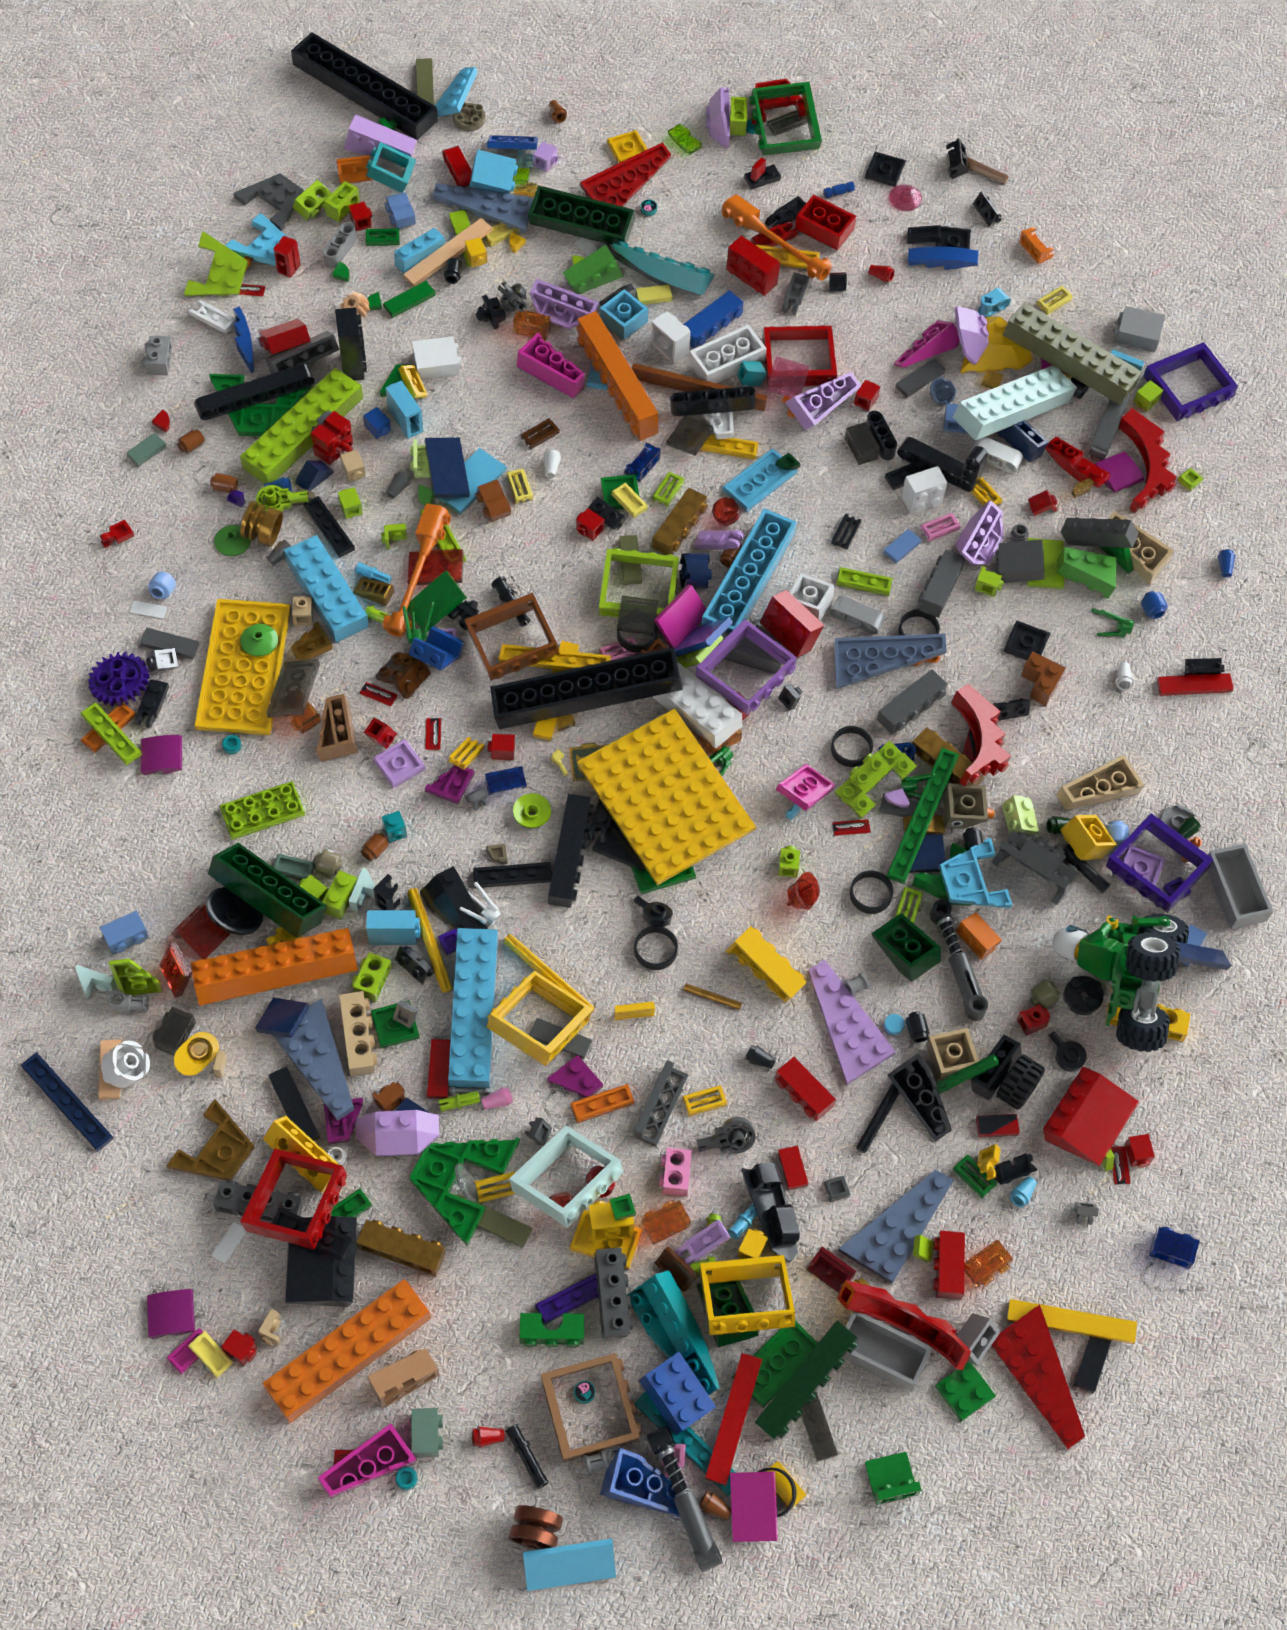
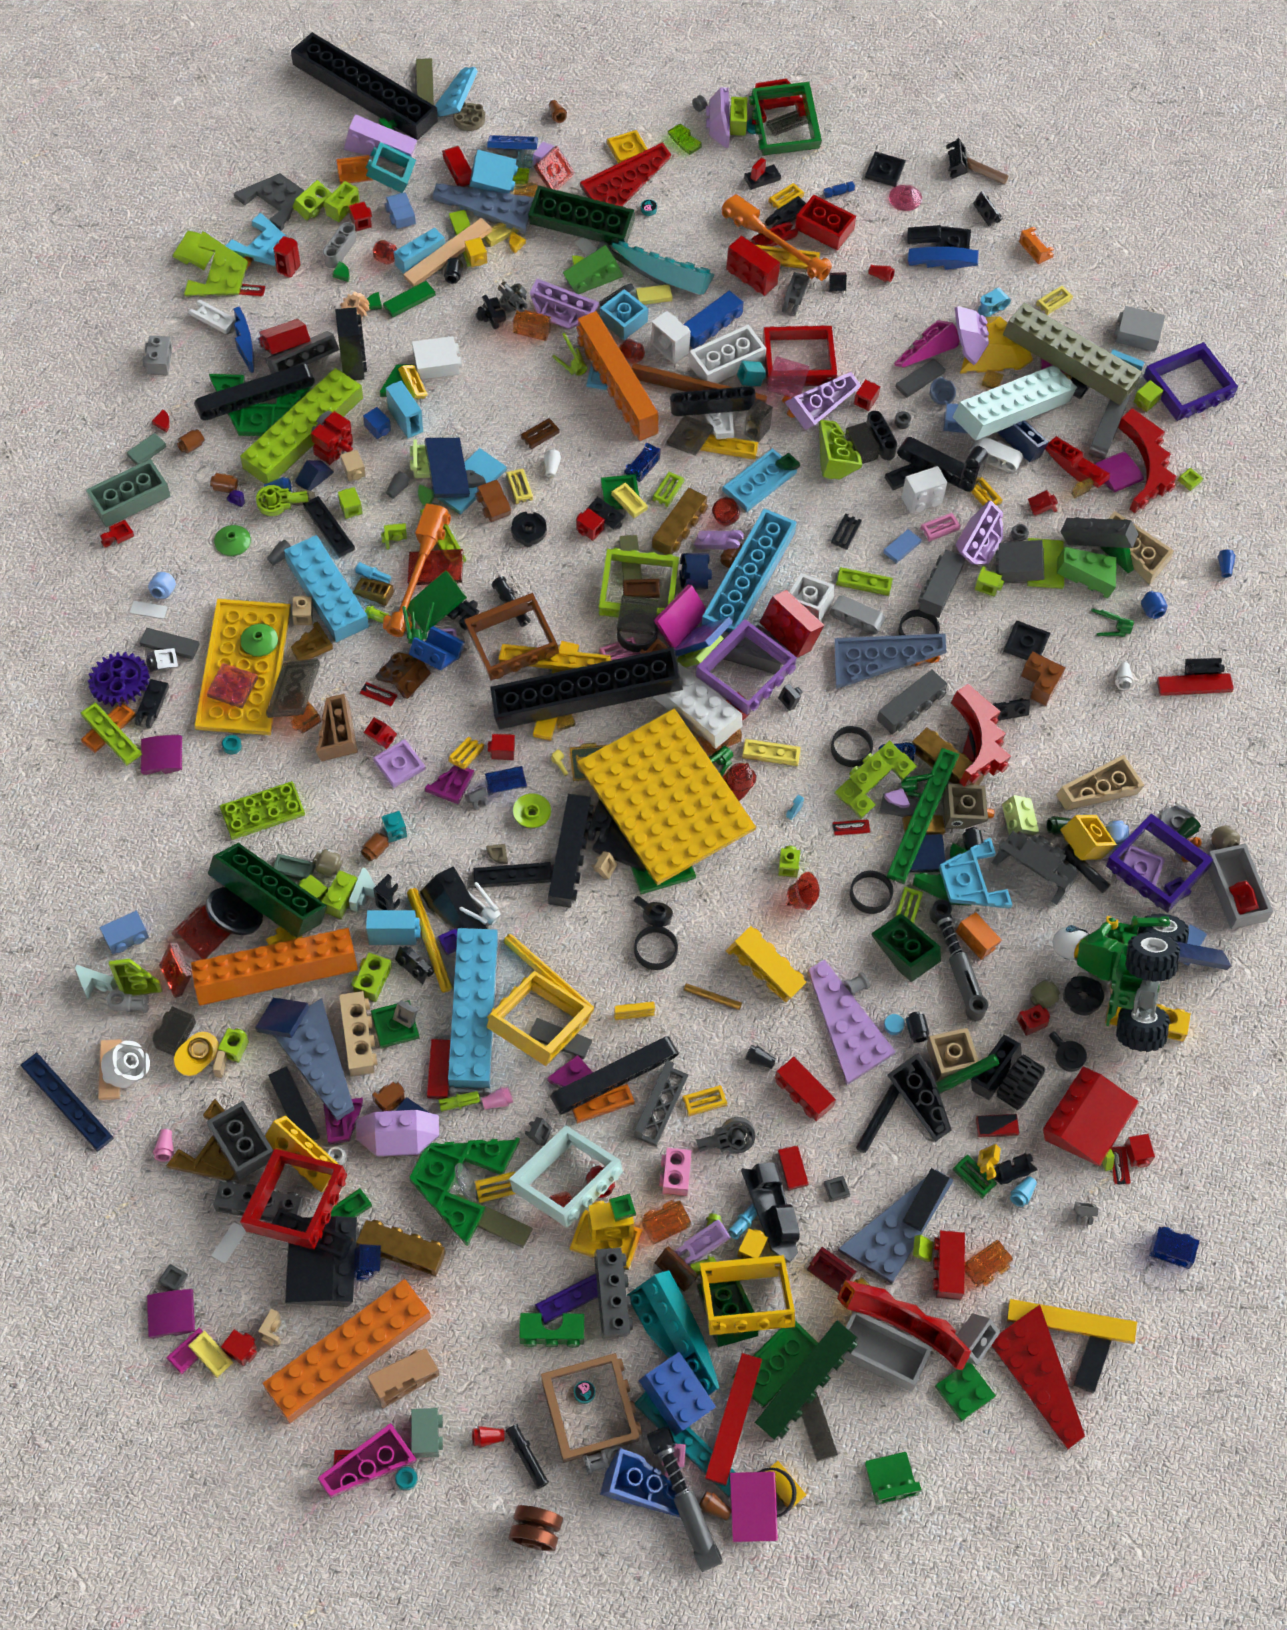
pearl gold wheel [240,501,283,547] -> none
green tile [366,228,400,246] -> none
red sticker [425,718,441,750] -> none
dark pink wedge [517,333,585,398] -> none
medium azure tile [523,1539,616,1591] -> none
dark pink tile [775,764,836,811] -> none
none -> sand green brick [86,459,171,527]
none -> bright pink cone [153,1129,174,1162]
none -> dark grey tile [158,1264,188,1291]
none -> lime slope [172,231,215,270]
none -> dark grey brick [206,1101,273,1180]
none -> clear pink plate [207,663,258,708]
none -> lime brick [218,1028,249,1063]
none -> clear blue brick [354,1244,381,1282]
none -> clear red head [373,240,397,265]
none -> dark grey tile [466,470,486,488]
none -> black plate [511,512,547,547]
none -> clear red plate [533,146,576,190]
none -> black beam [550,1036,679,1115]
none -> lime plant [552,333,588,376]
none -> tan tile [591,851,617,879]
none -> clear red head [619,339,645,364]
none -> reddish brown tile [623,578,660,599]
none -> dark grey bush [692,95,708,112]
none -> clear red piece [722,763,756,801]
none -> light yellow tile [742,739,801,766]
none -> clear smoke brick [744,399,773,442]
none -> yellow tile [768,183,804,209]
none -> lime wedge [819,420,863,479]
none -> dark grey bush [895,411,911,429]
none -> black tile [902,1168,949,1232]
none -> dark tan head [1211,825,1241,849]
none -> red bracket [1229,881,1259,915]

